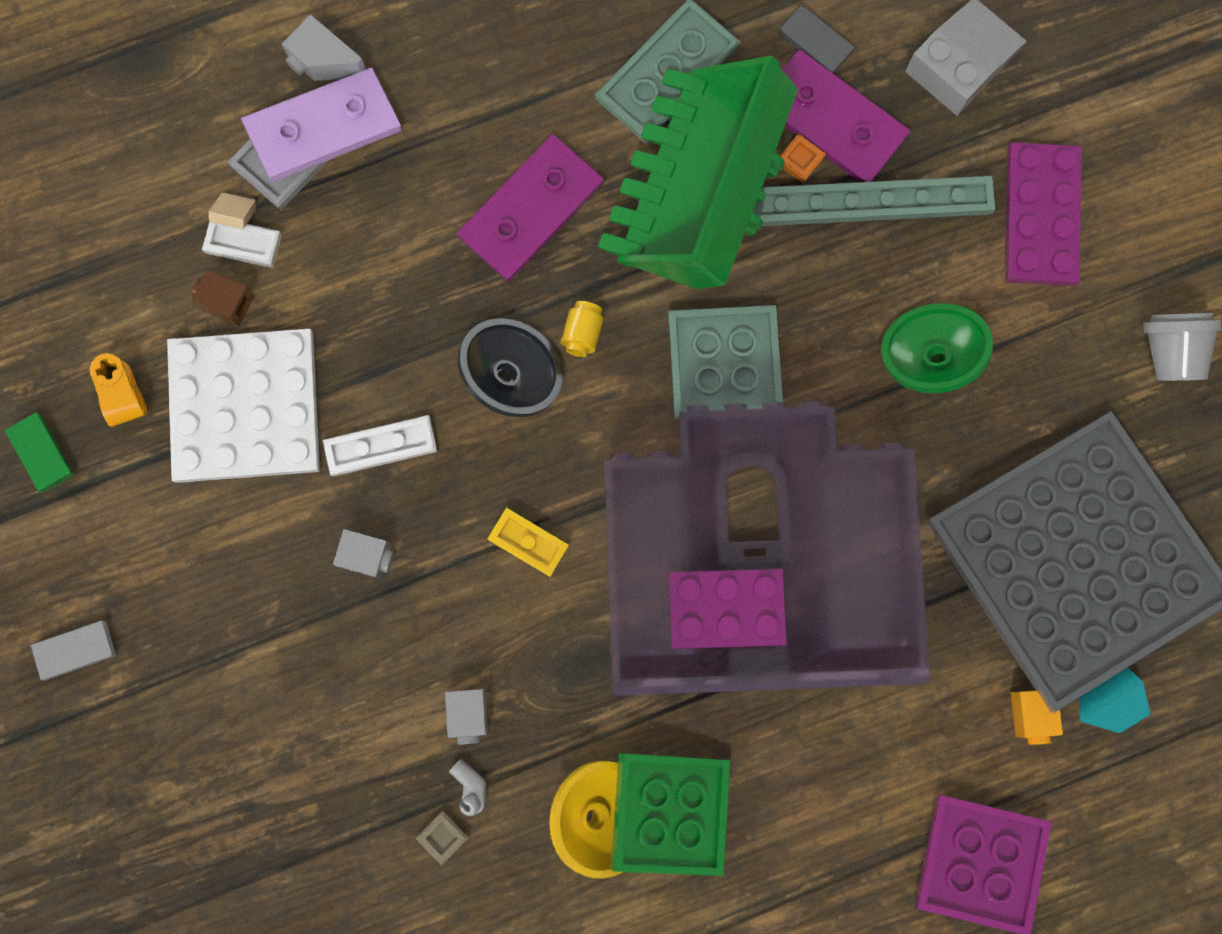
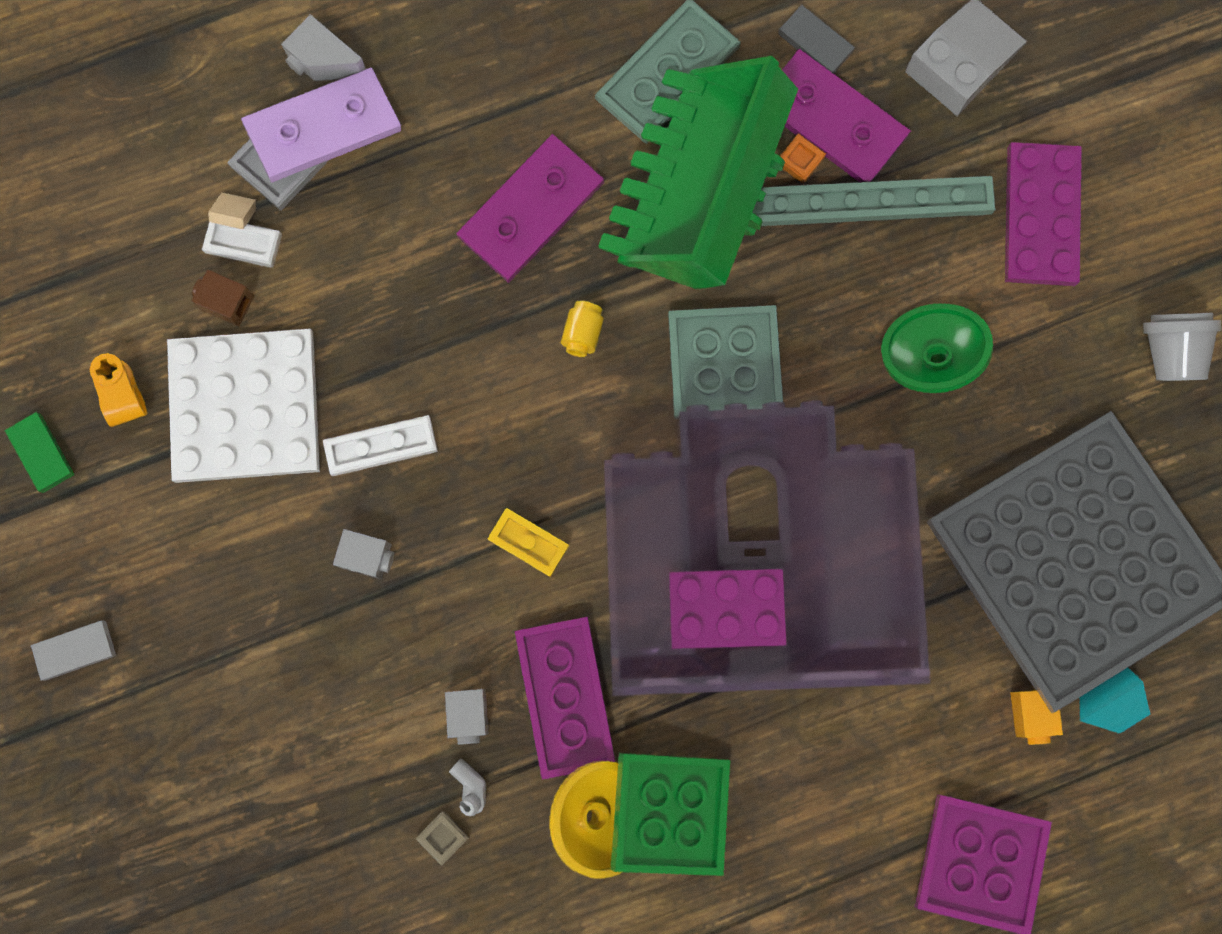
black dish [458,318,563,417] -> none
none -> magenta plate [515,617,616,780]

